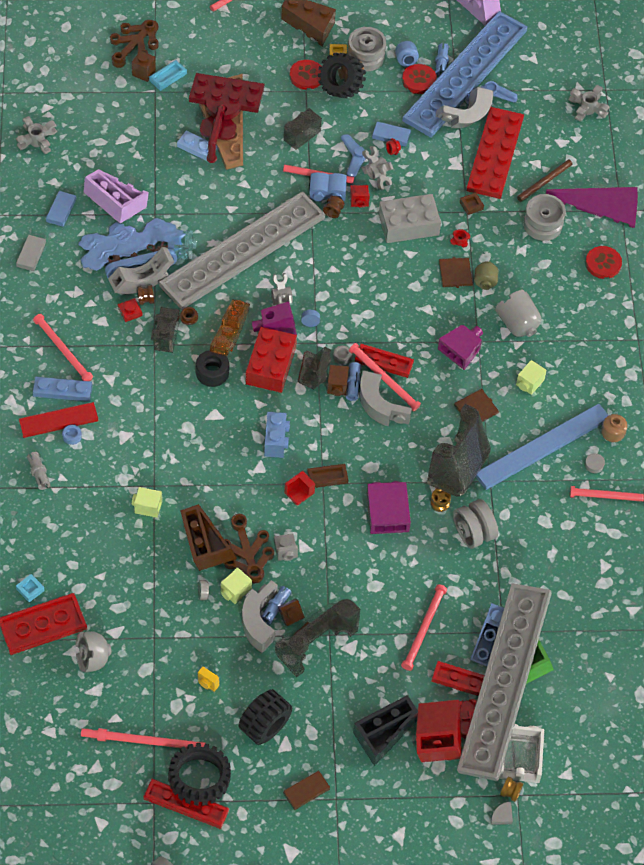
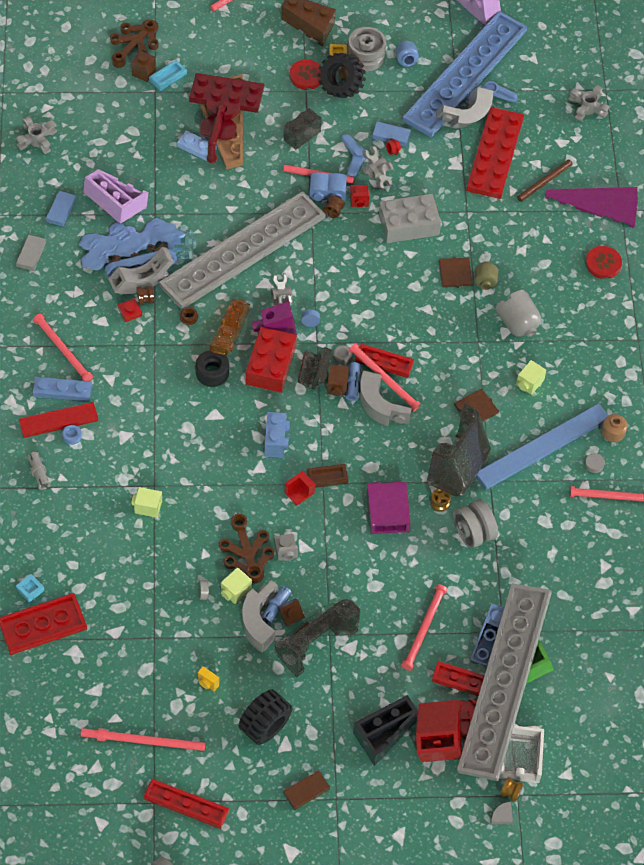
light grey cylinder [76,631,111,672] -> none
clear smoke brick [151,307,180,353] -> none
black tyre [168,743,231,806] -> none
reddish brown wedge [180,504,237,571] -> none
red tile [402,64,437,94] -> none
medium blue pin [435,43,449,76] -> none
magenta torso [438,325,483,370] -> none
red plate [450,229,470,248] -> none
reddish brown plate [460,192,484,215] -> none
light grey wheel [523,194,566,241] -> none

